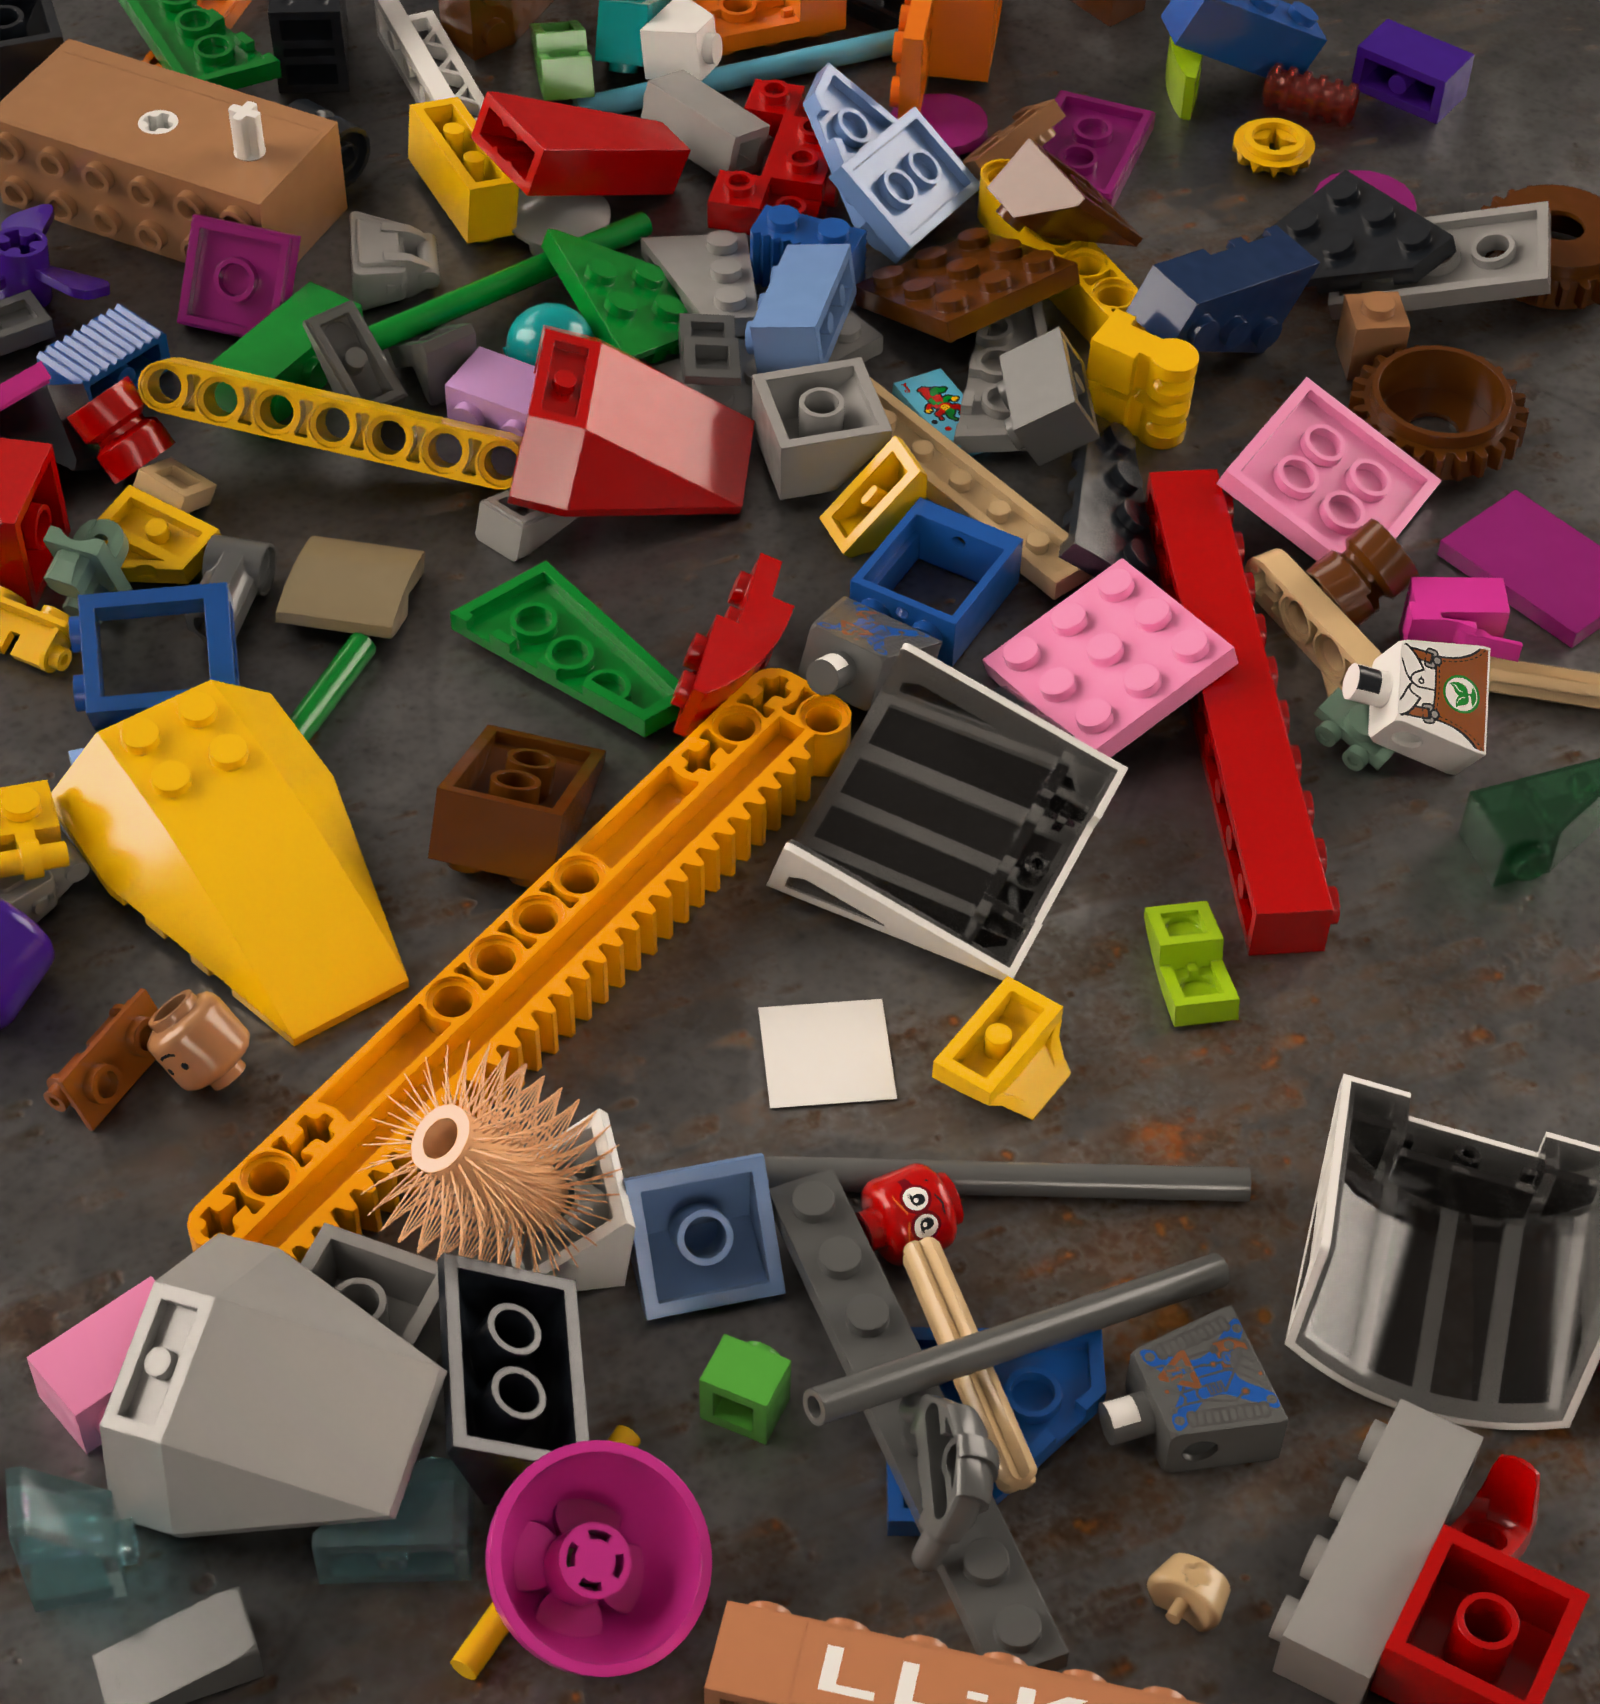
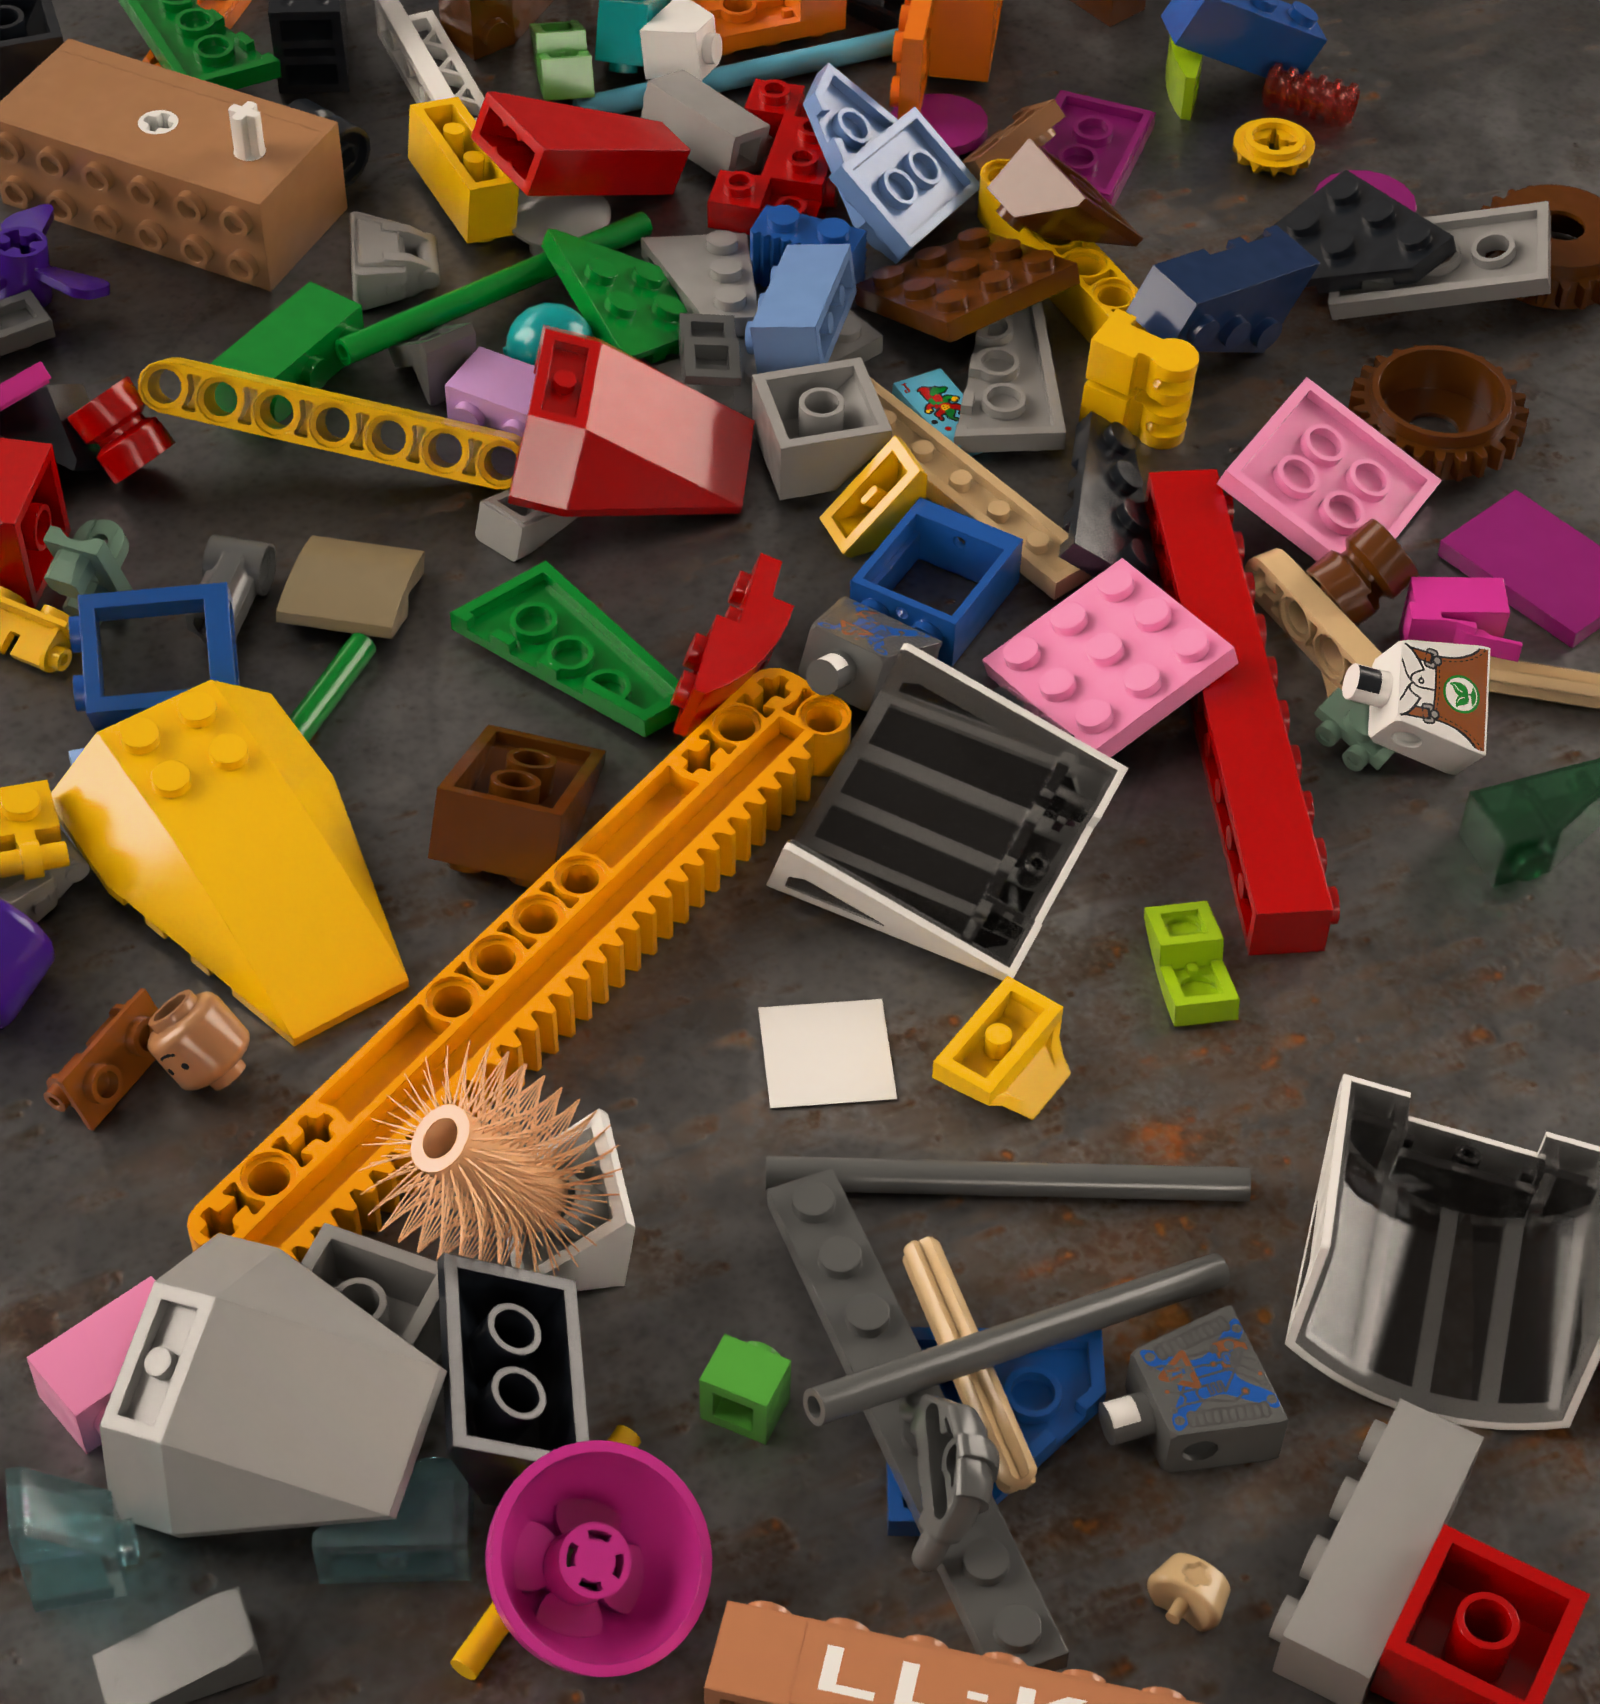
brick [36,303,170,401] -> none
yellow wing [97,485,221,584] -> none
tan plate [133,457,217,513] -> none
magenta tile [177,214,301,337] -> none
dark grey slope [302,299,408,423] -> none
medium blue slope [623,1153,786,1320] -> none
red head [855,1163,964,1266] -> none
brick [997,326,1100,466] -> none
medium nougat brick [1335,291,1411,381] -> none
dark purple brick [1350,18,1475,124] -> none
red hair [1450,1454,1540,1559] -> none

